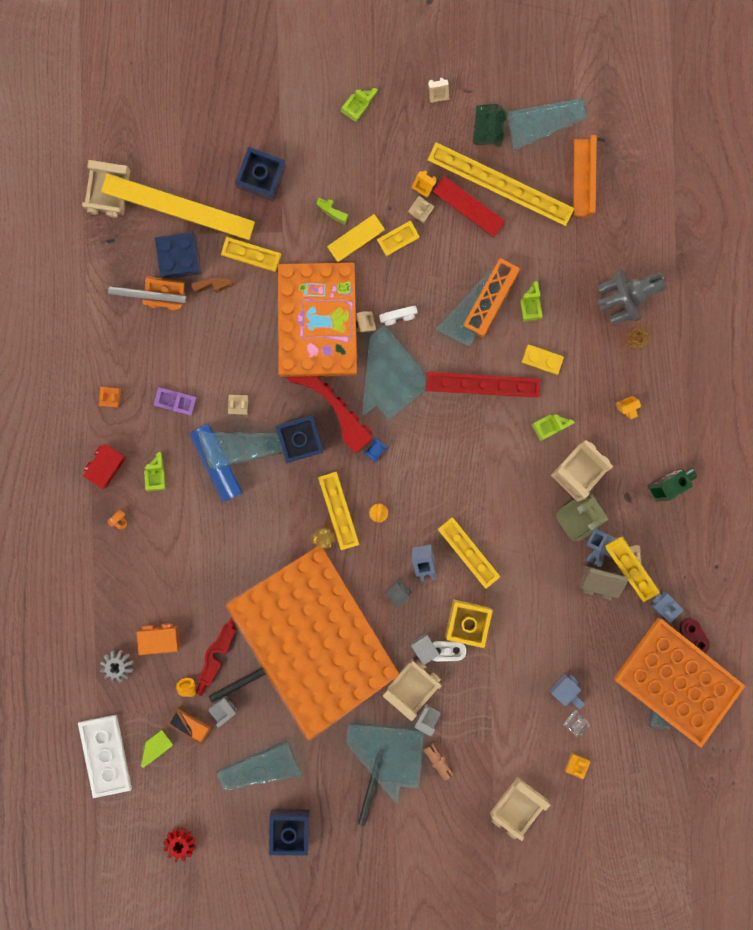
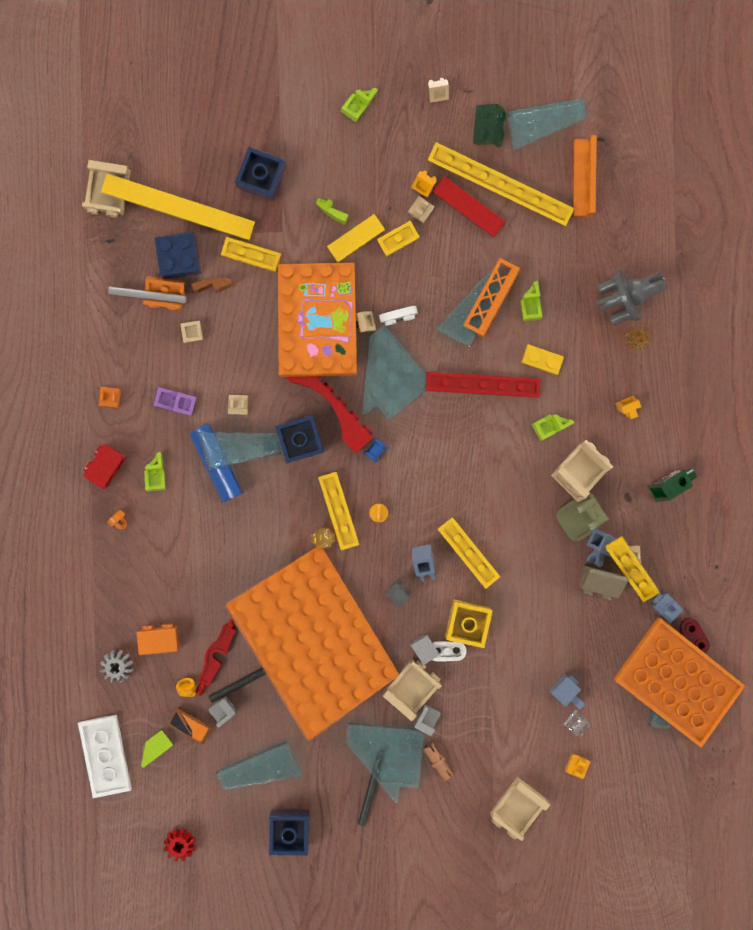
none -> tan plate [181,321,203,343]

